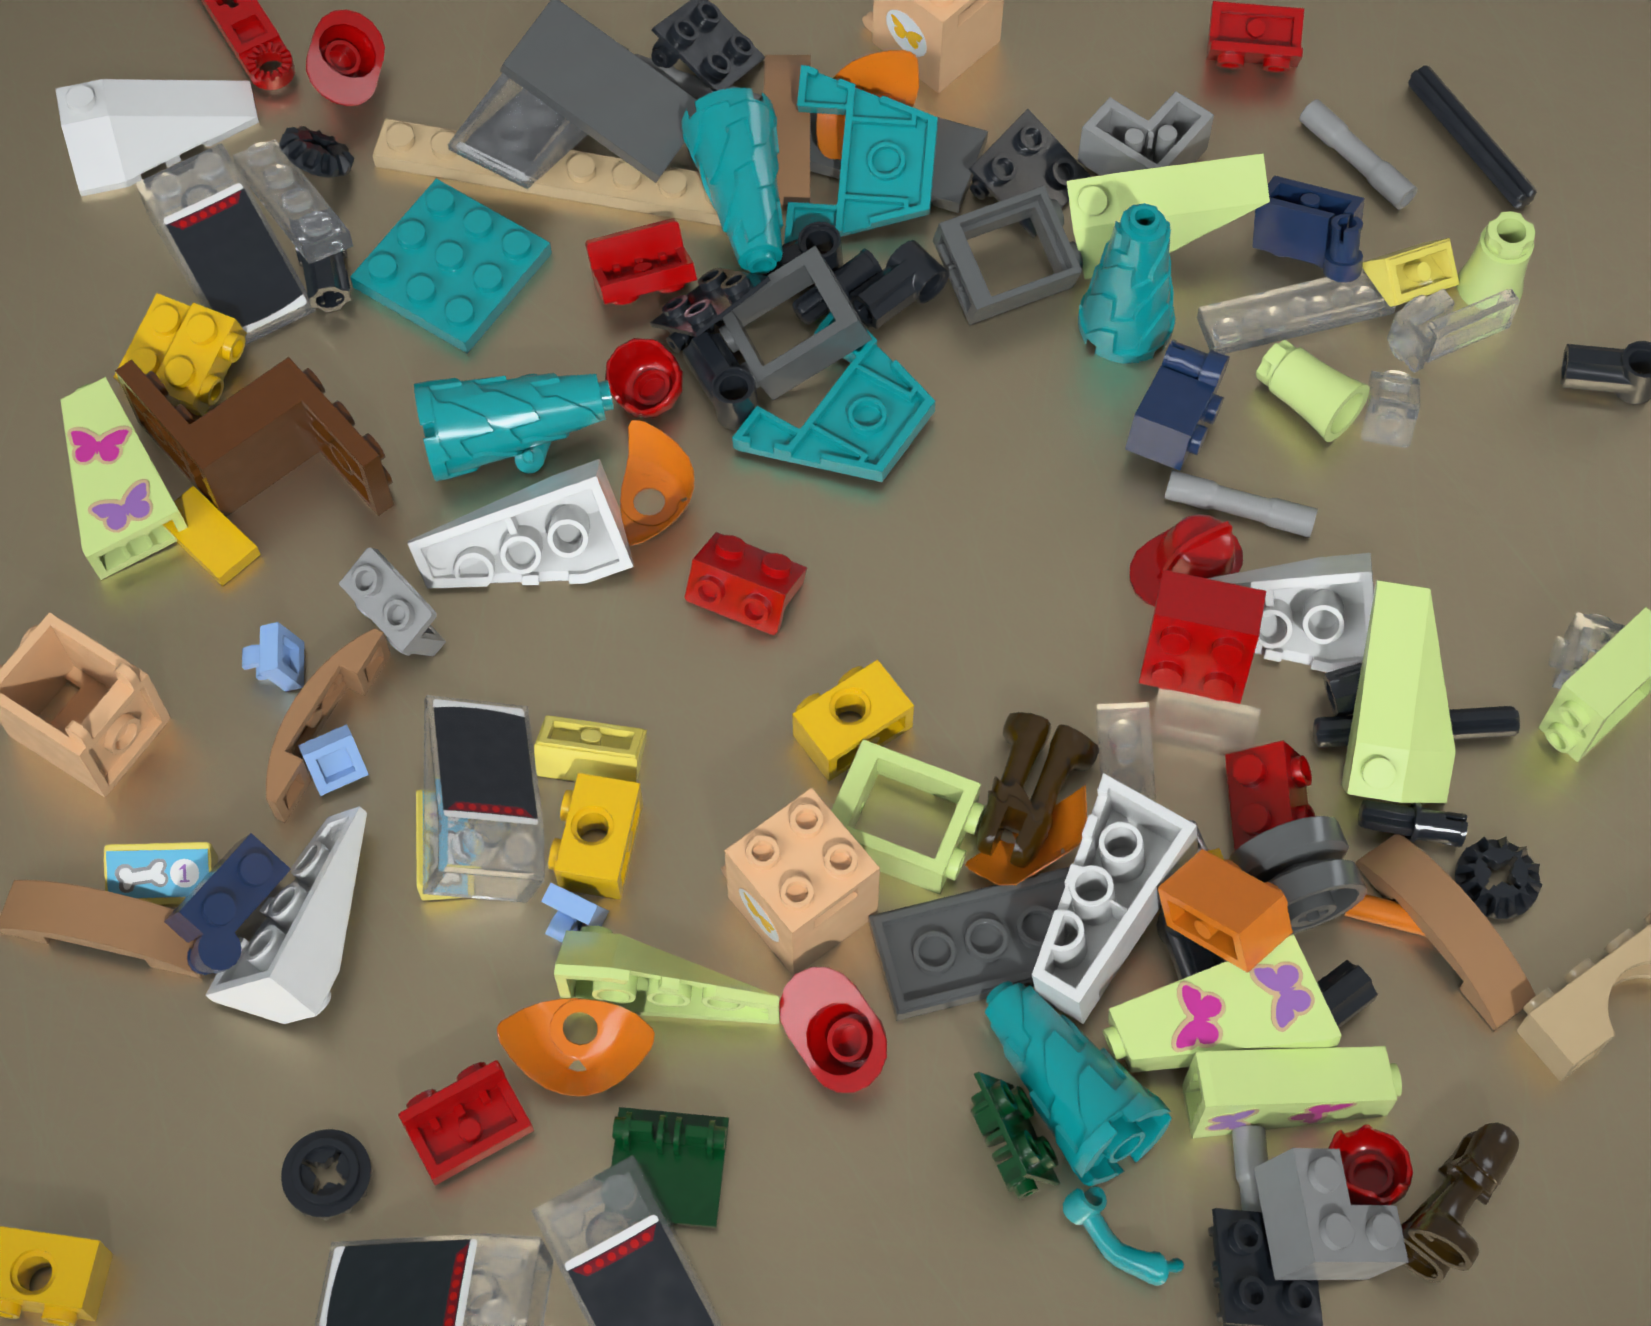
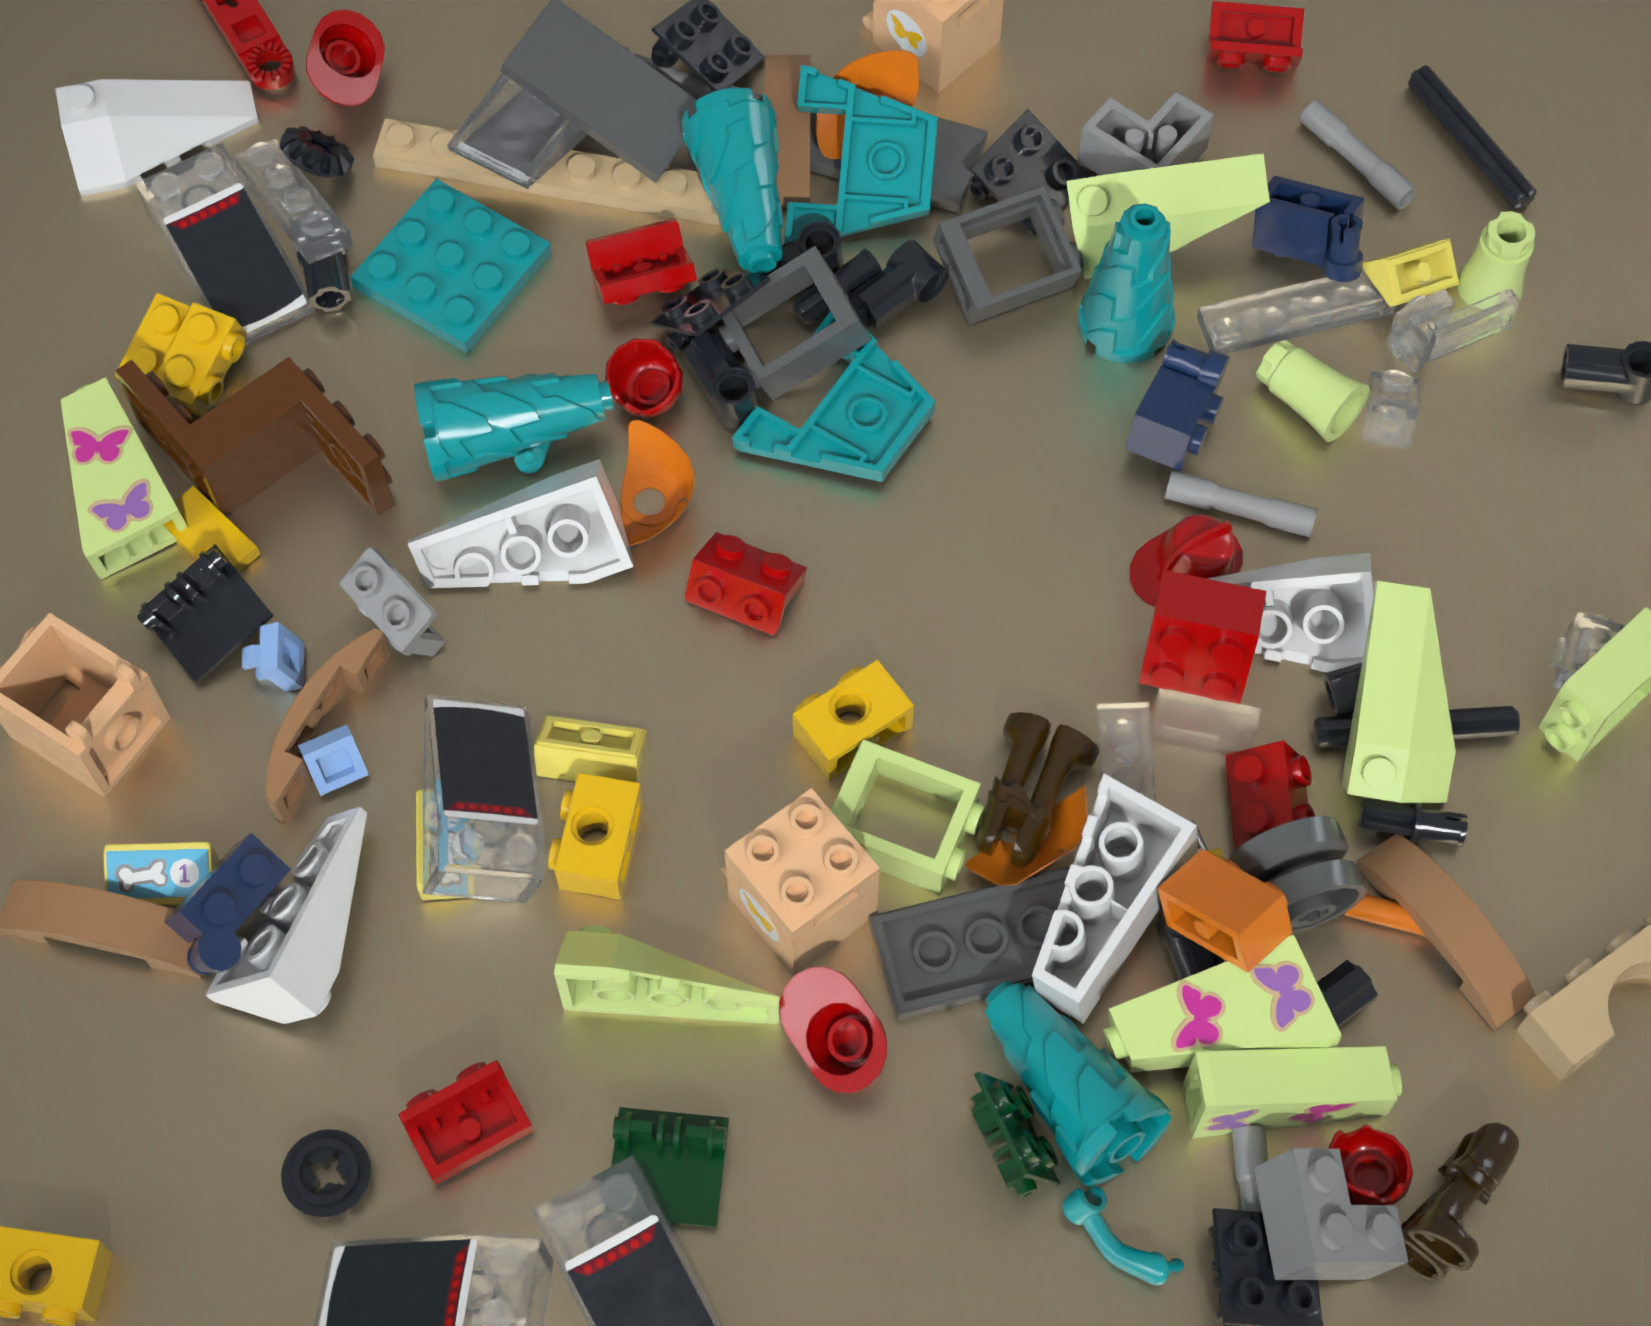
orange piece [497,998,655,1096] -> none
light blue tile [541,883,609,942] -> none
black gear [1455,836,1543,919] -> none
none -> black hinge [137,544,274,684]

